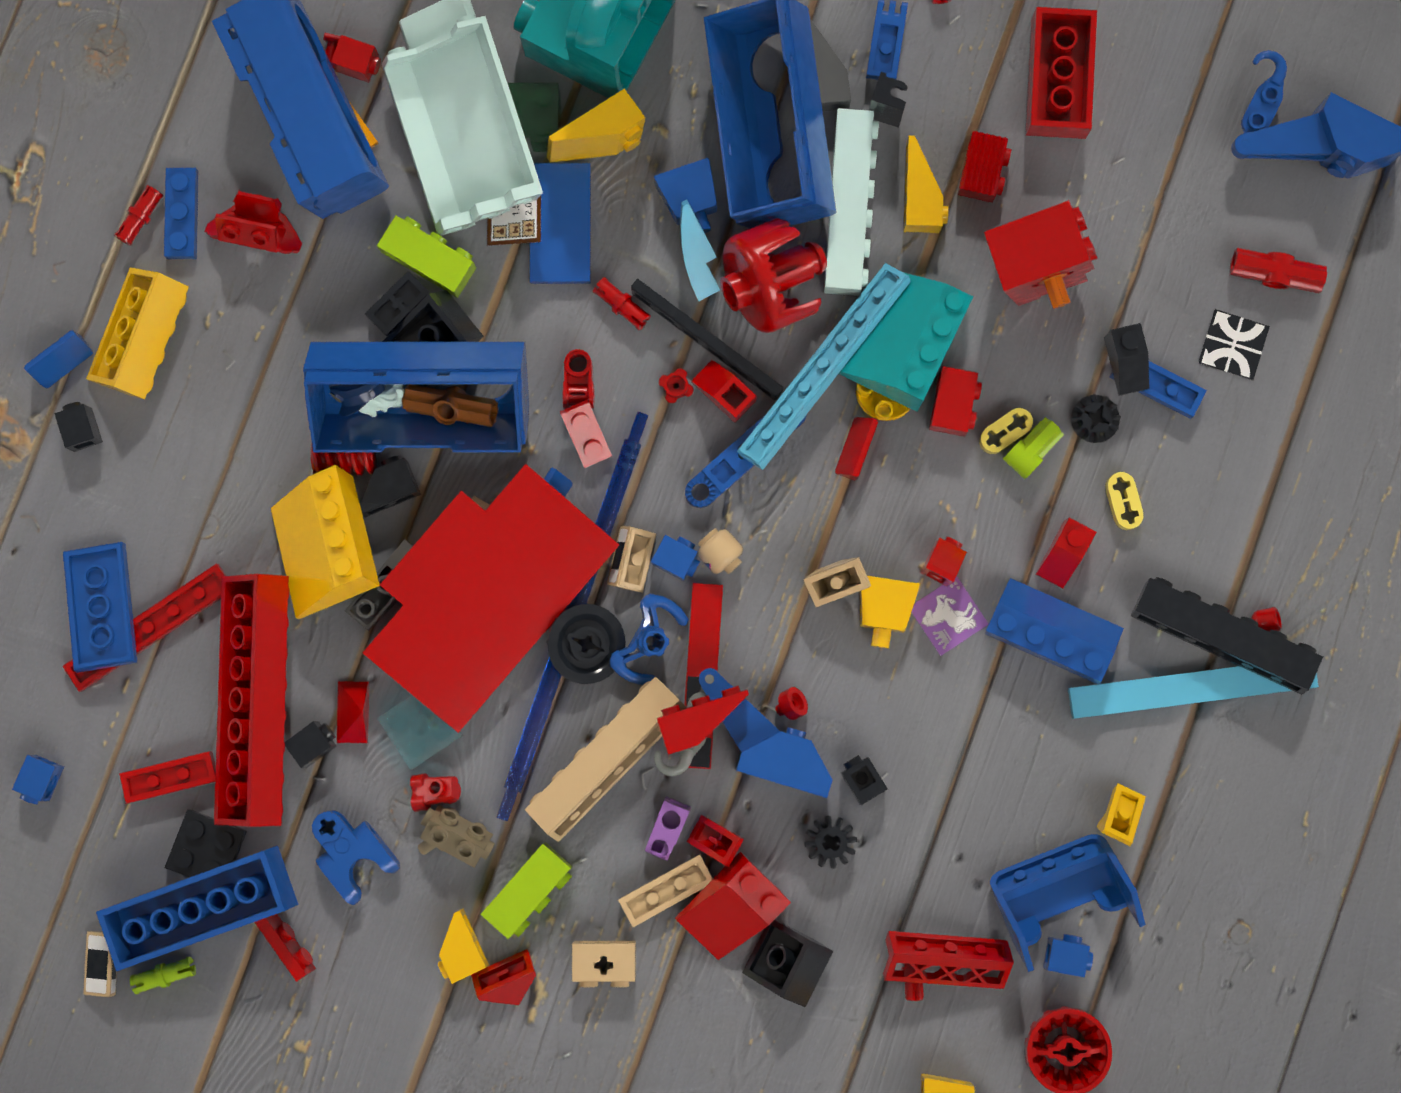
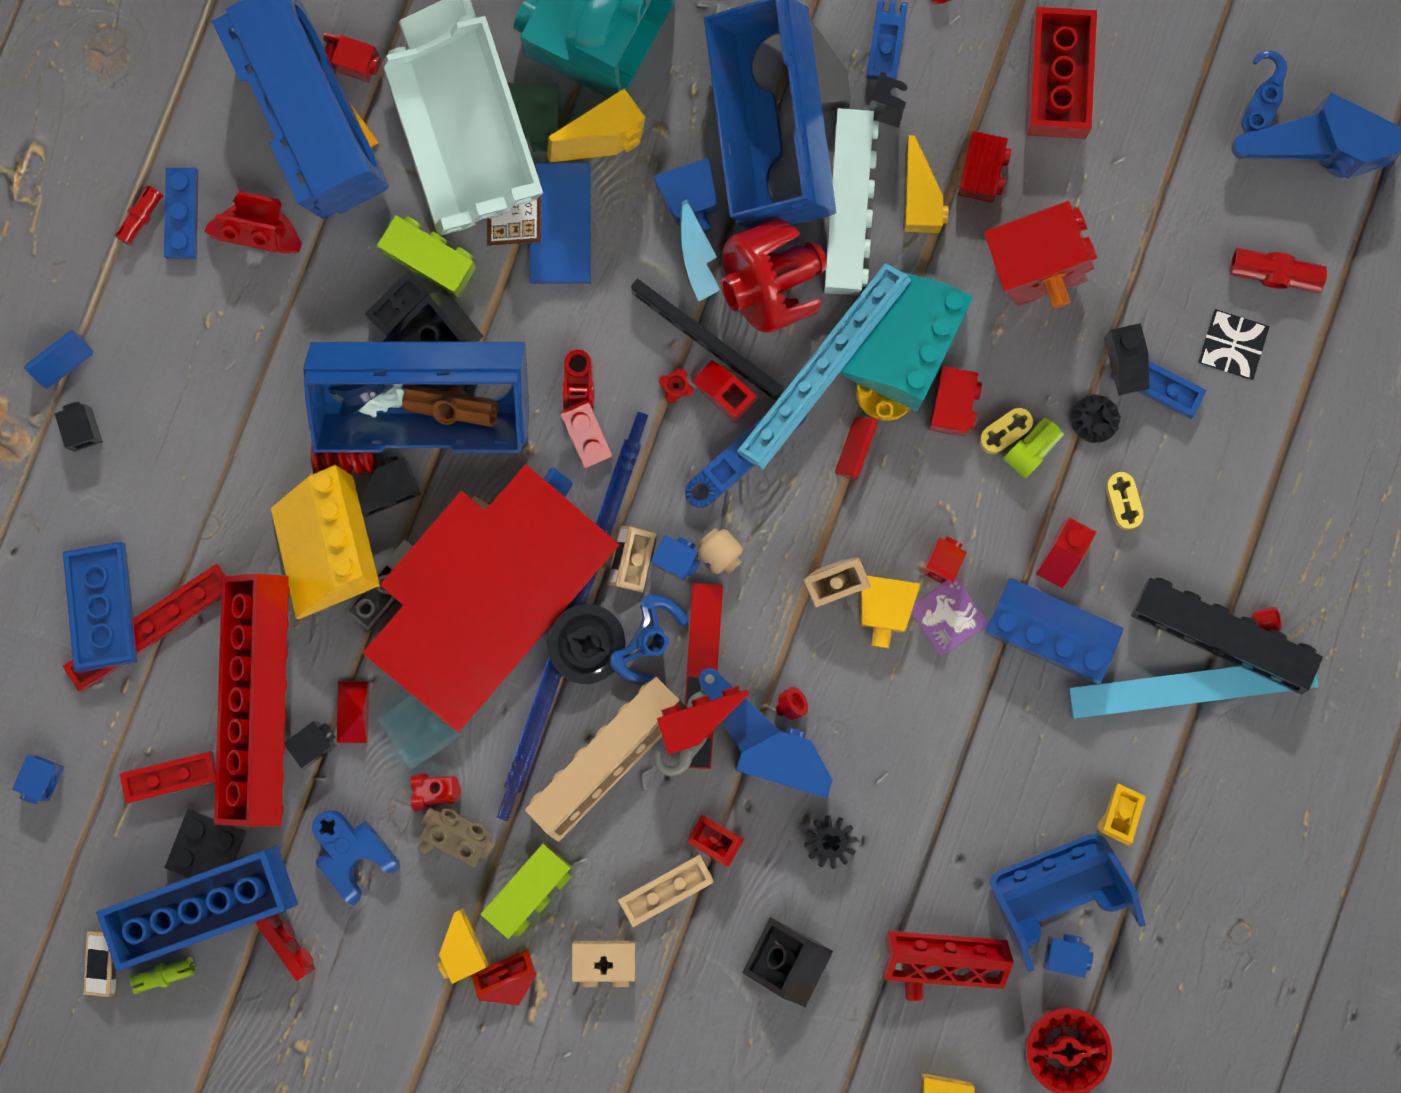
yellow slope [86,267,189,399] -> none
red pin [593,277,651,330] -> none
medium lavender leg [645,796,691,861] -> none
red slope [675,851,791,960] -> none
black brick [841,755,888,805] -> none

